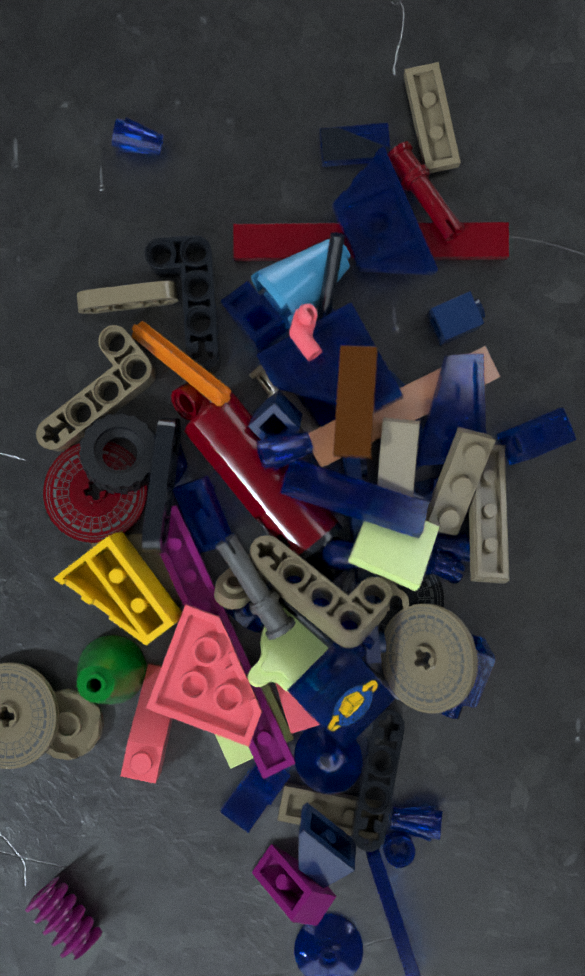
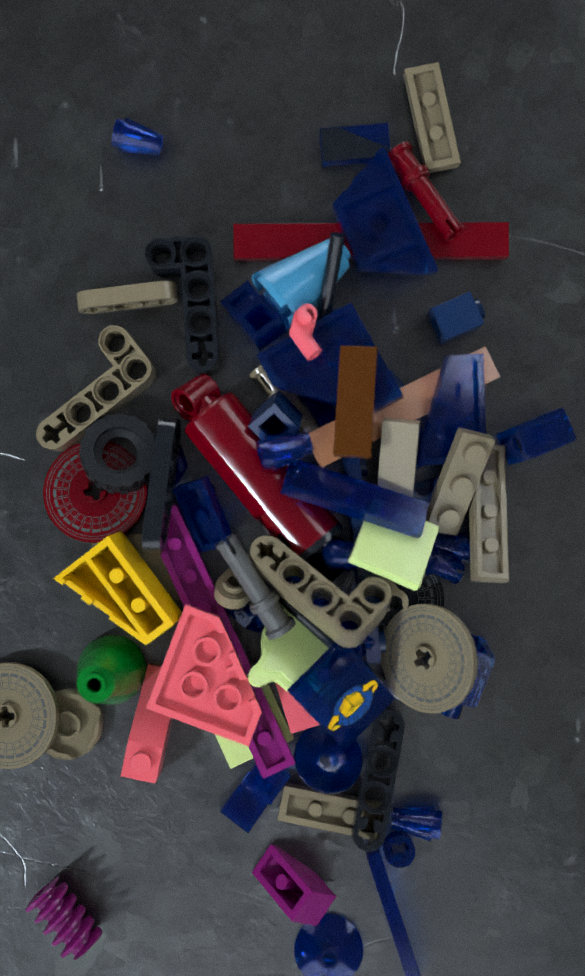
orange axle [131,321,231,406] -> none
dark blue slope [299,802,356,889] -> none

